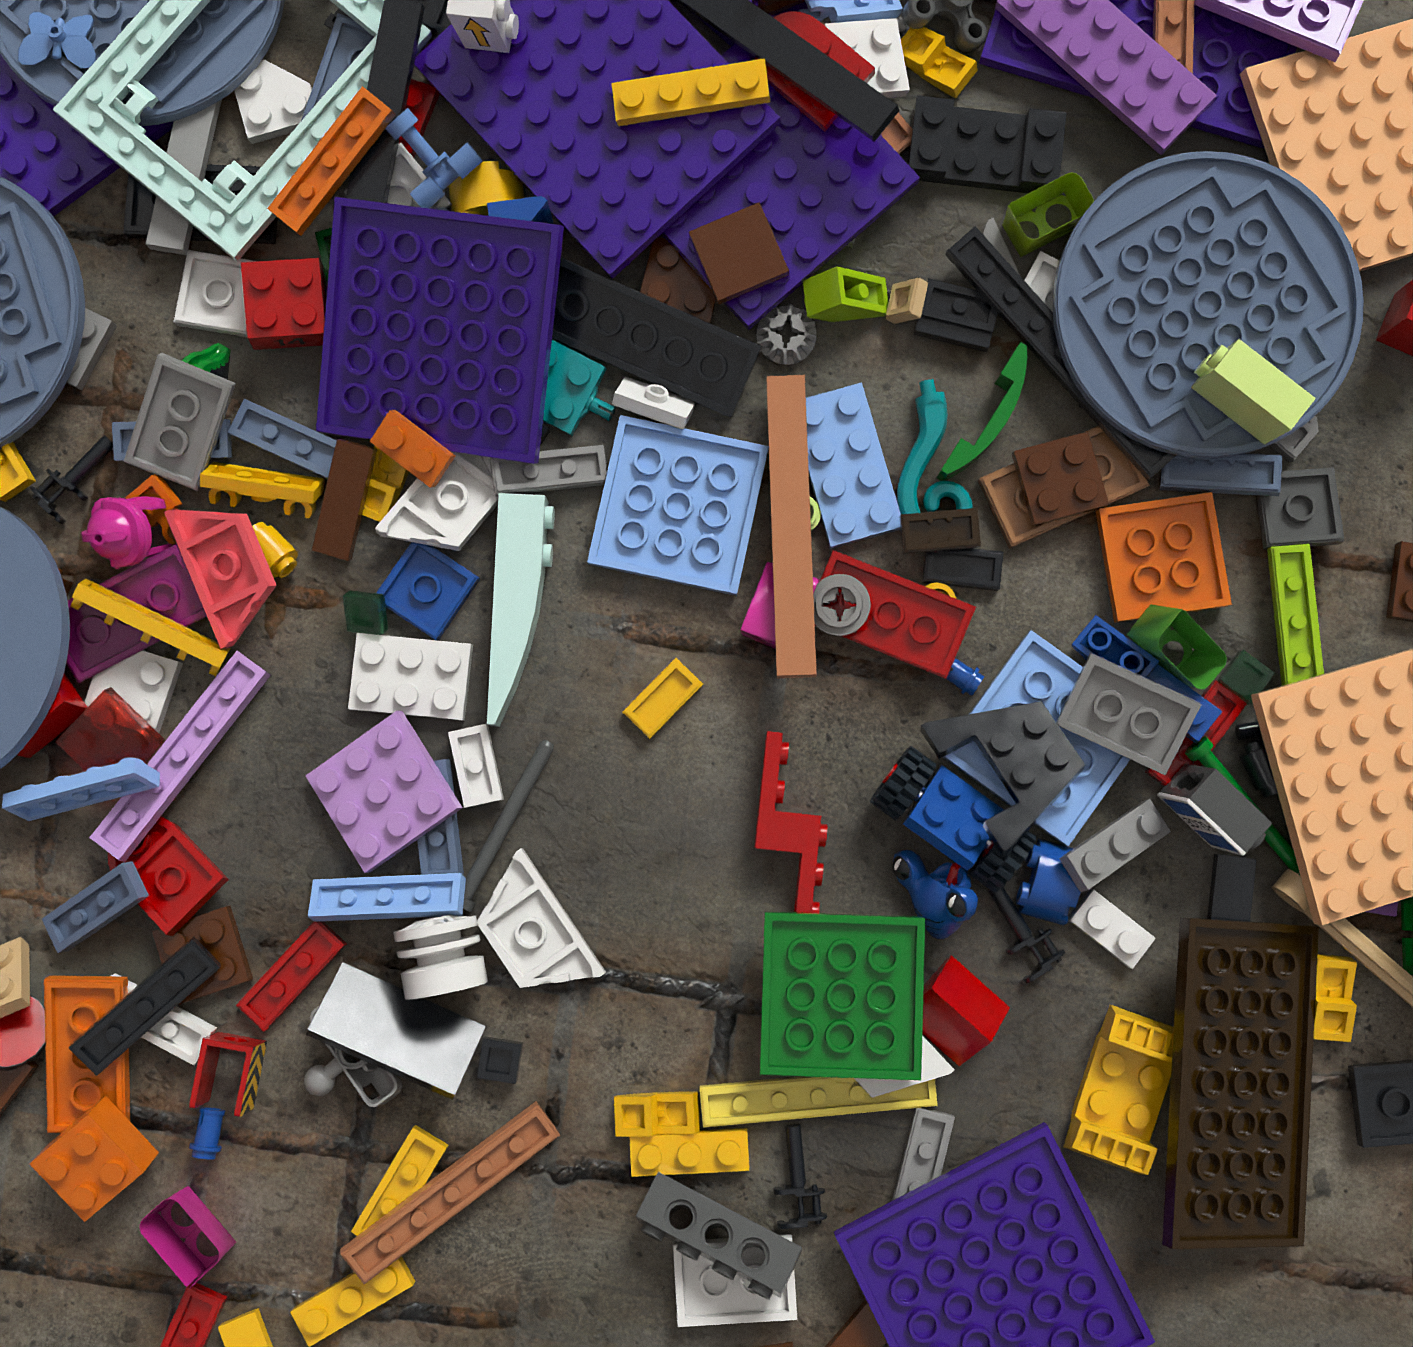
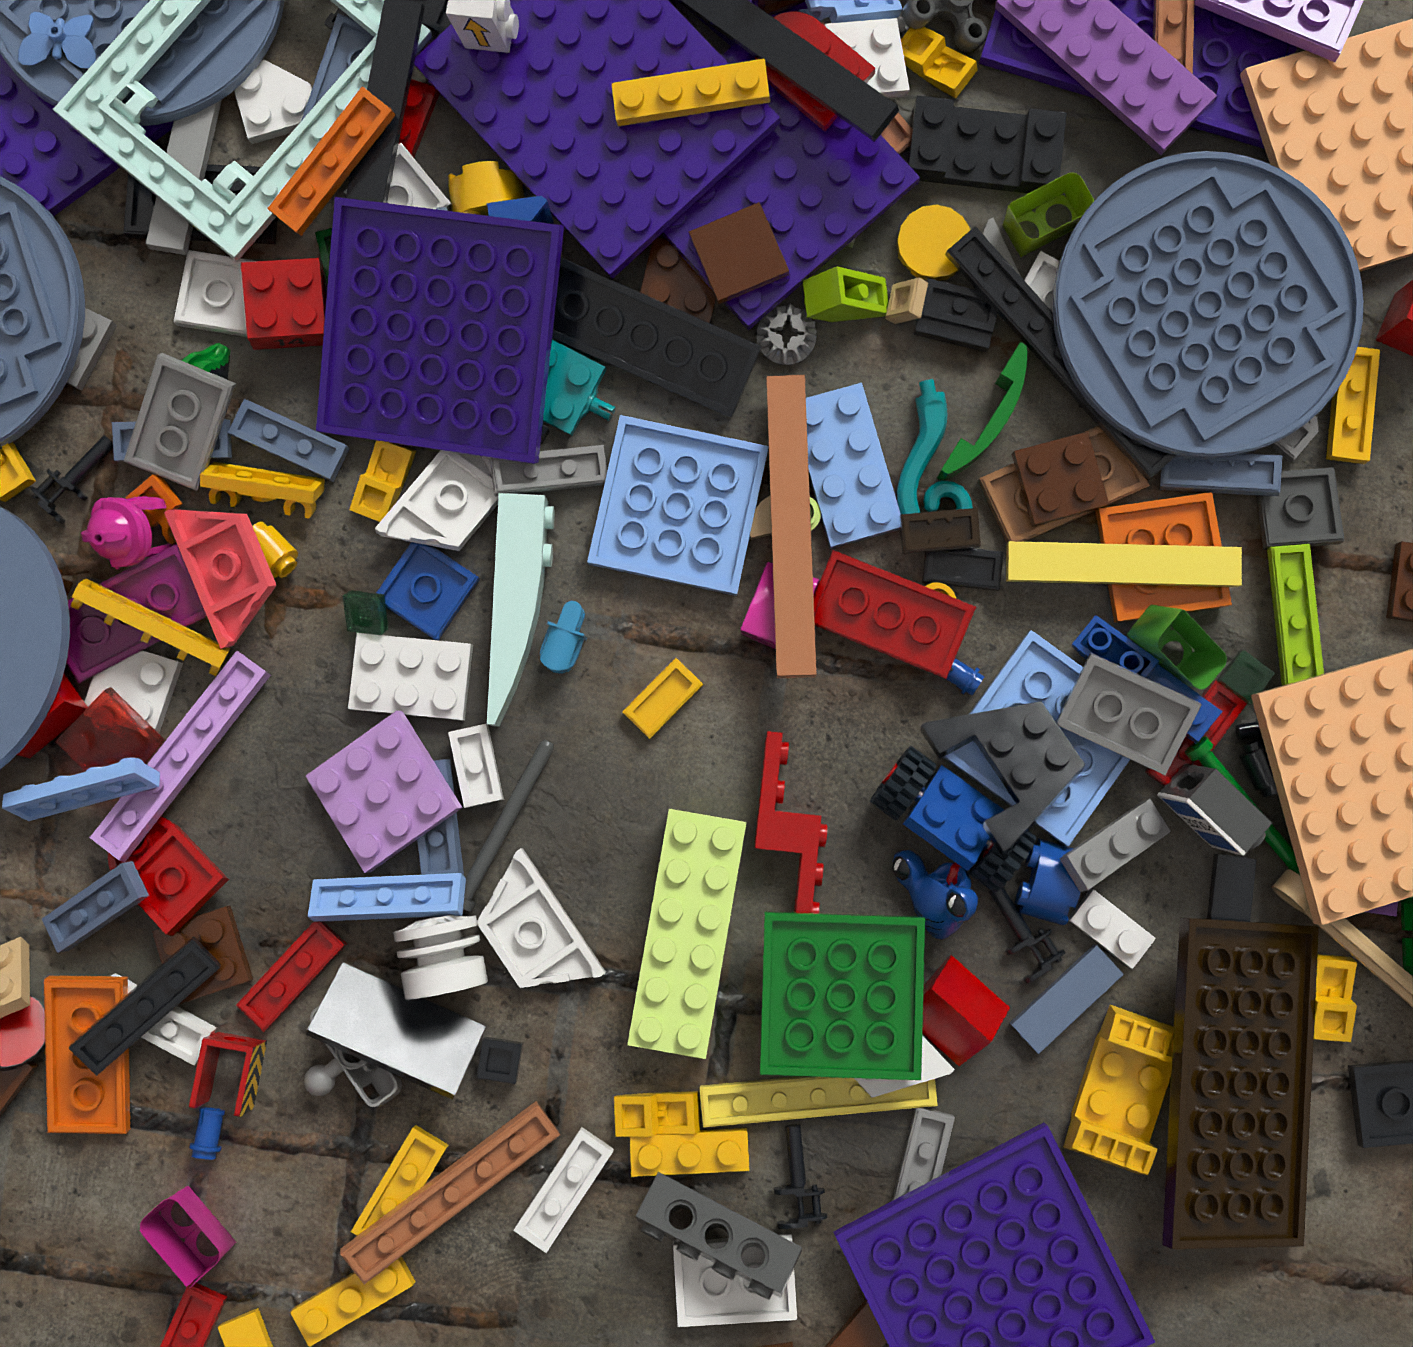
orange brick [30,1095,159,1222] -> none
reddish brown tile [312,439,377,561] -> none
orange plate [369,410,456,488] -> none
medium blue bar [385,108,483,208] -> none
white plate [612,376,696,429] -> none
light grey gear [813,574,871,636] -> none
yellowish green brick [1191,339,1316,444] -> none
none -> white plate [513,1127,614,1253]
none -> dark azure arm [540,601,587,674]
none -> yellowish green brick [627,809,747,1059]
none -> tan tile [750,496,772,540]
none -> yellow tile [896,205,970,281]
none -> light yellow tile [1006,541,1242,587]
none -> sand blue tile [1009,944,1124,1054]
none -> yellow plate [1326,347,1380,464]

